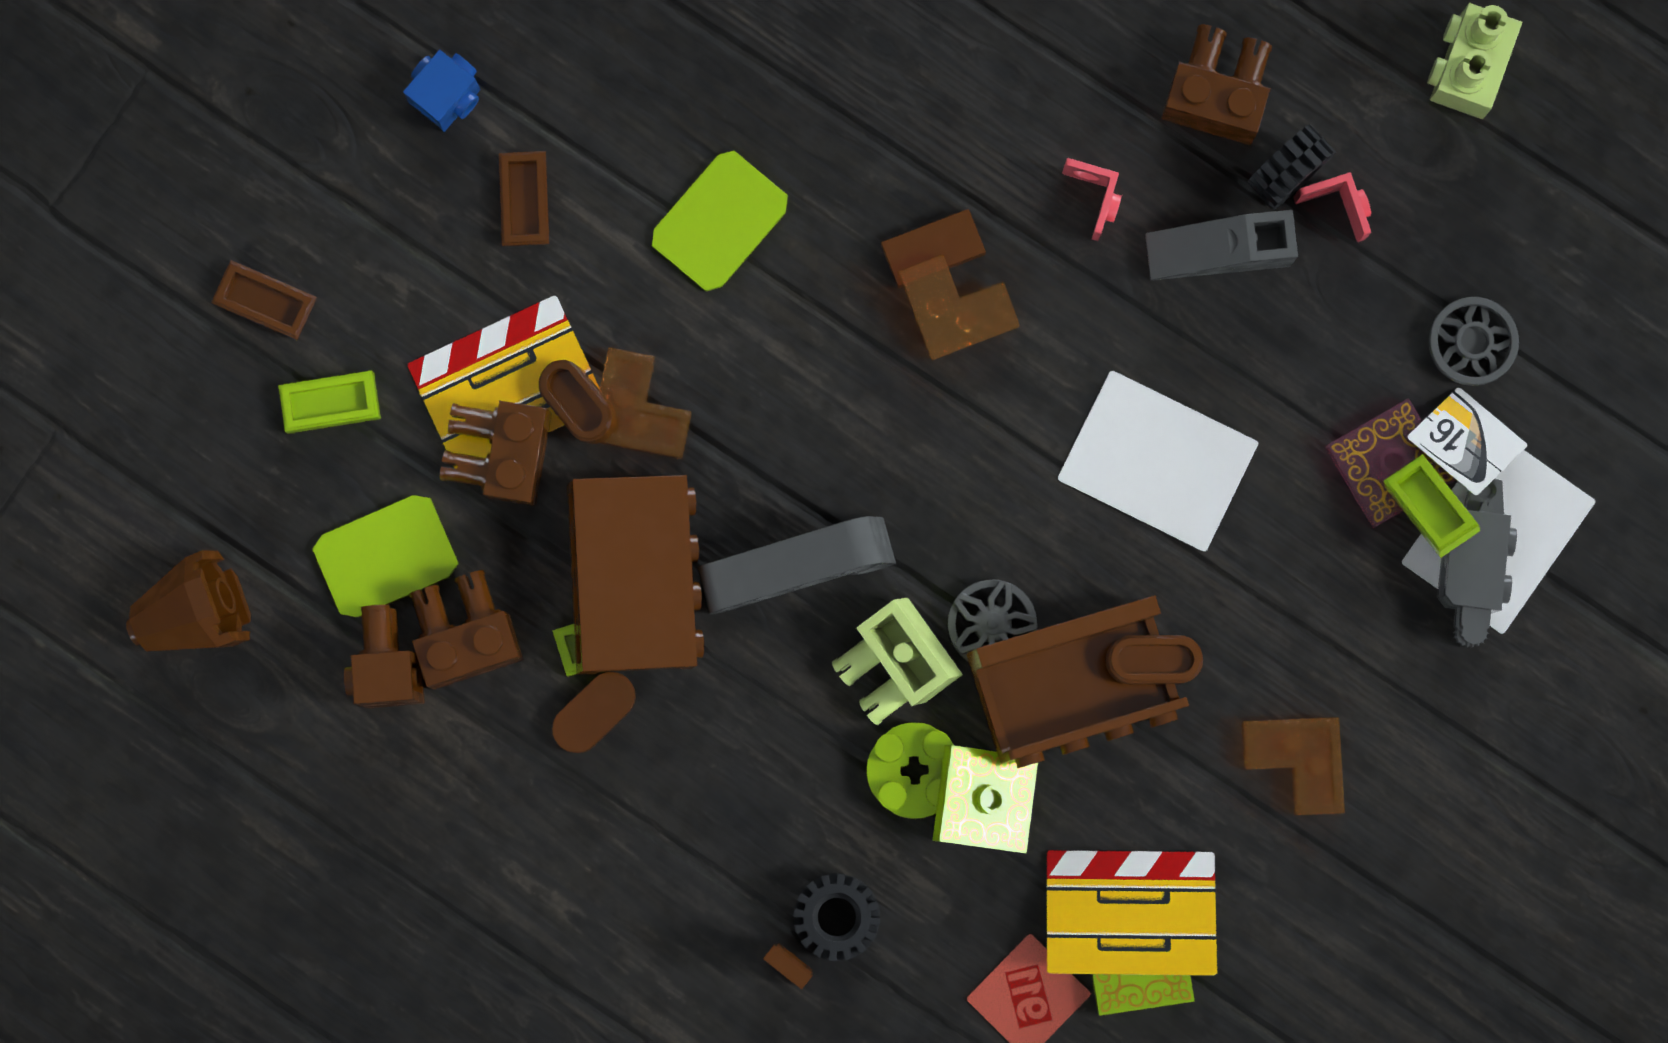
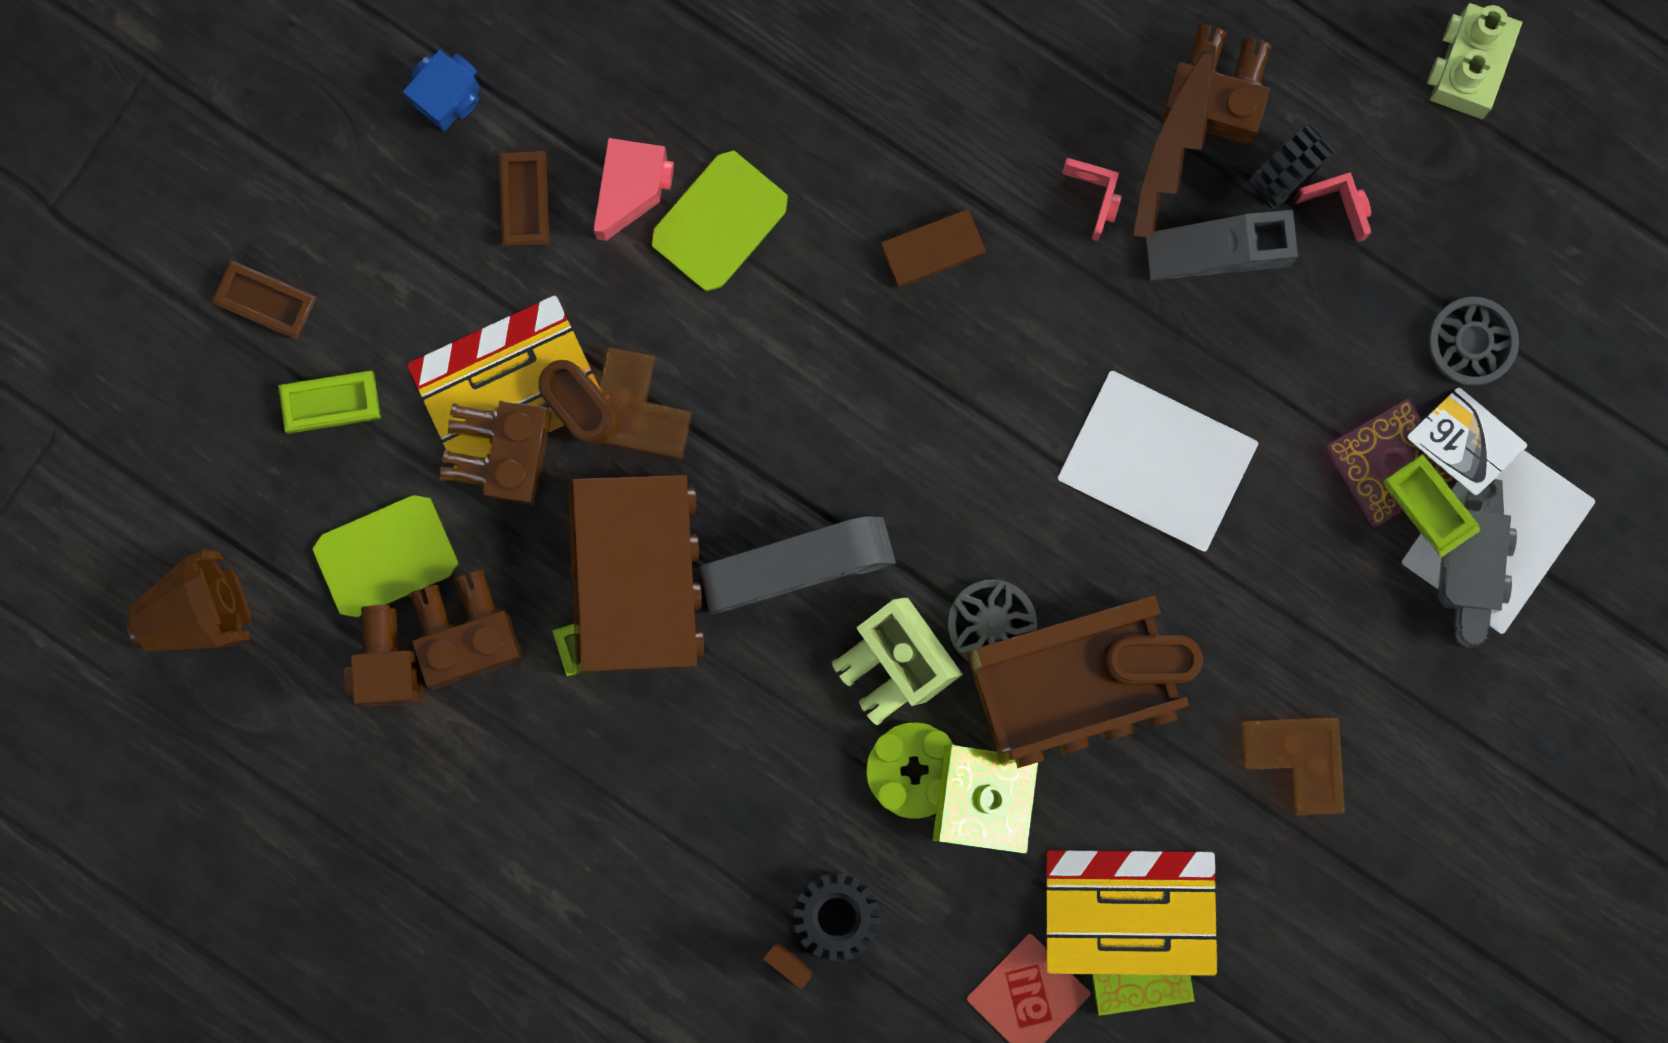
reddish brown tile [552,672,636,753] -> none
clear orange tile [898,254,1020,360] -> none
none -> coral slope [594,138,674,241]
none -> reddish brown slope [1133,45,1216,238]

